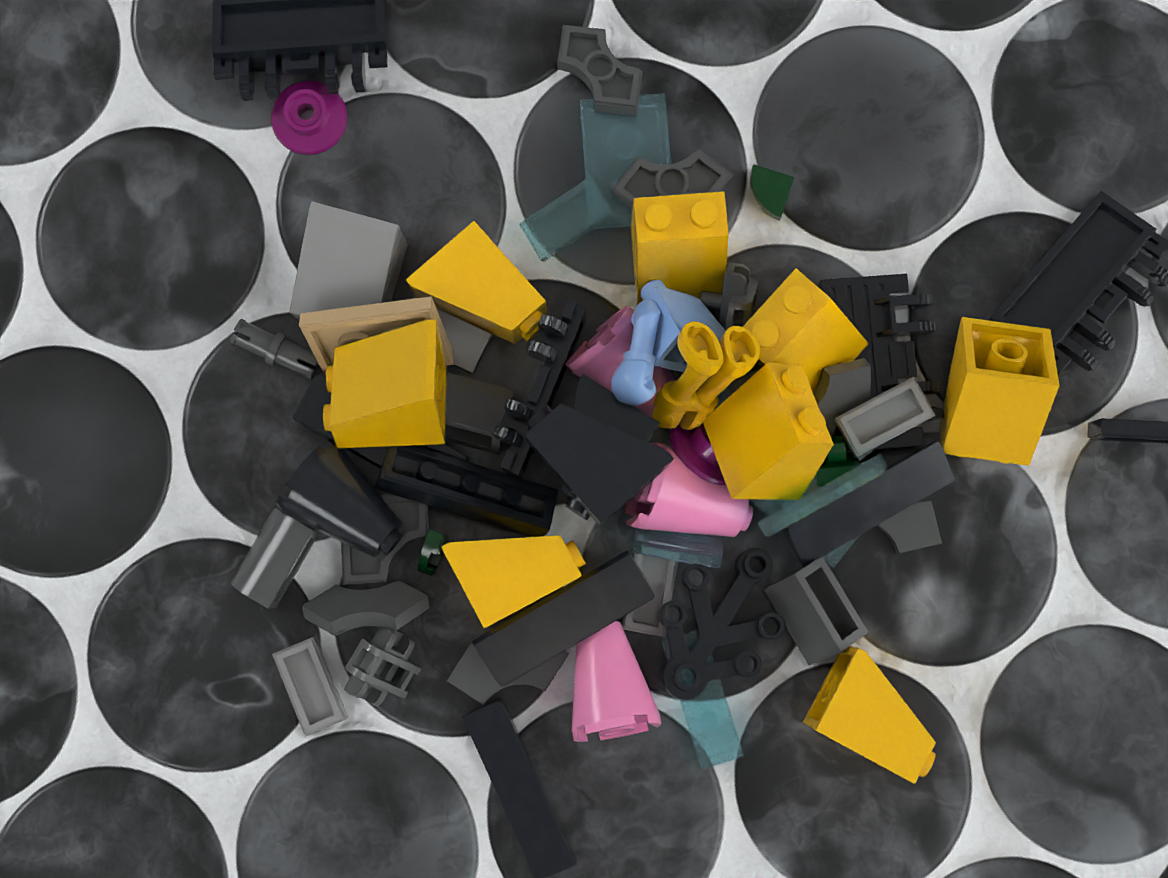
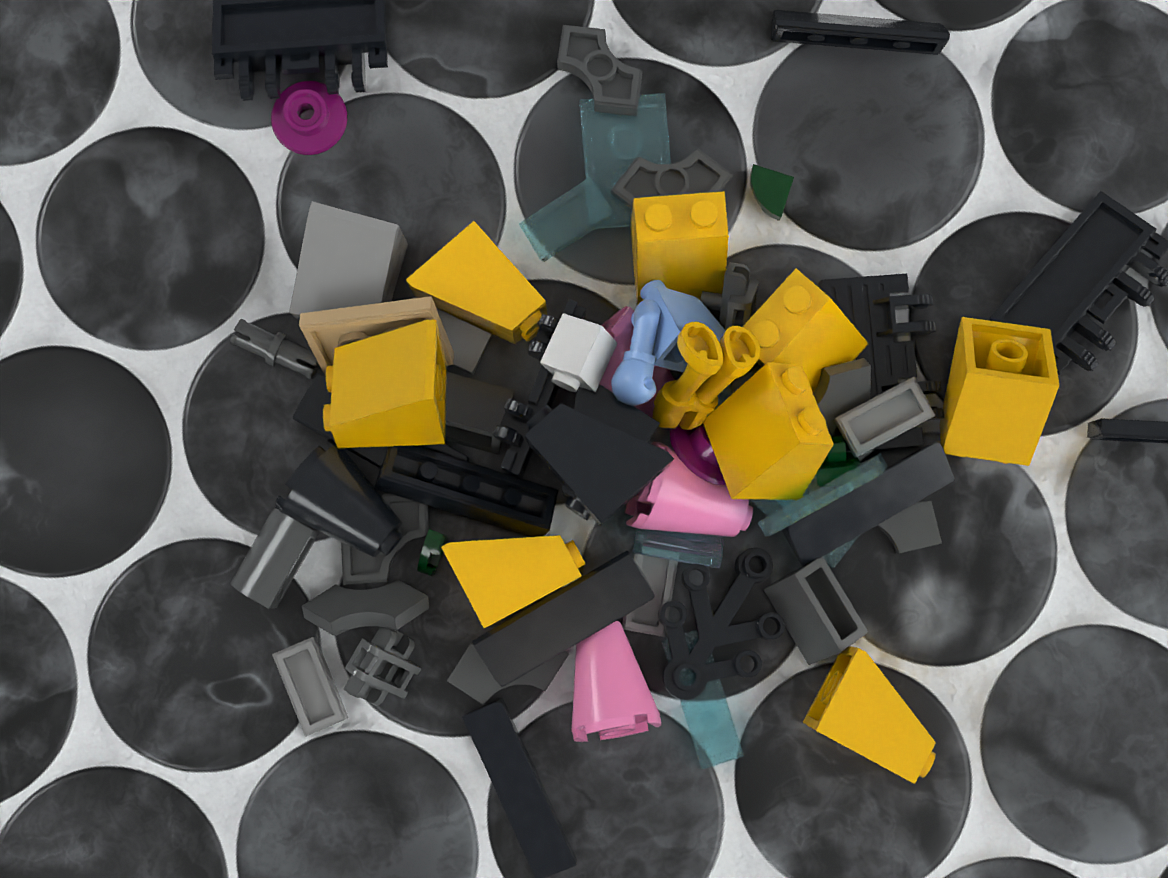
none -> white brick [540,314,618,392]
none -> black slope [771,10,950,55]

